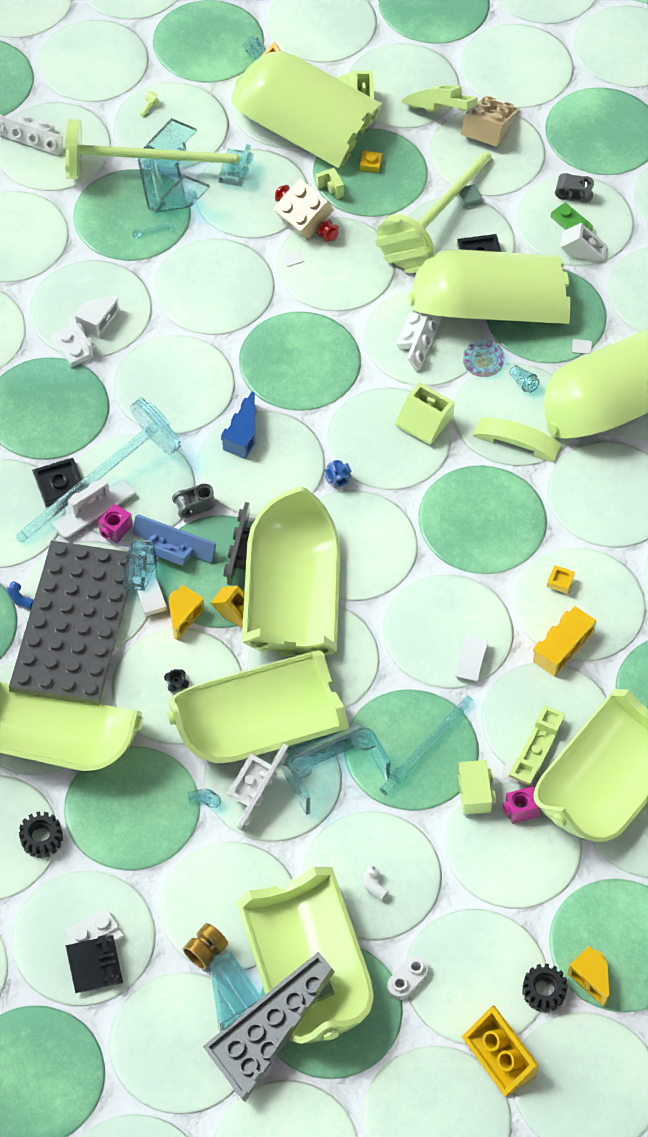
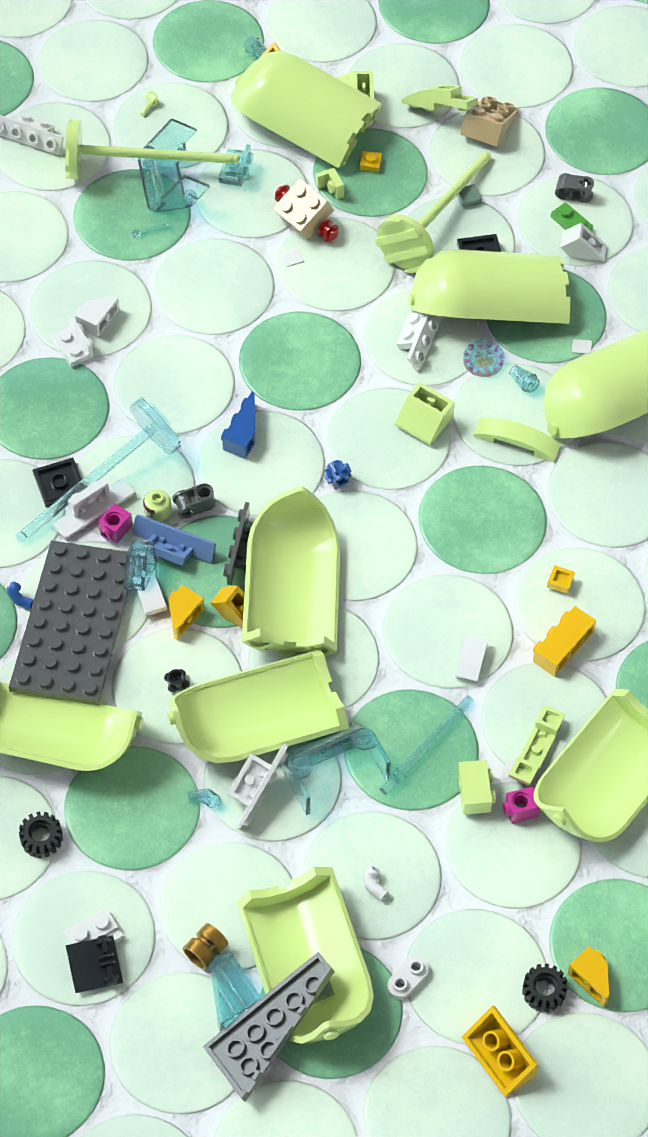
none -> yellowish green head [143,490,172,522]

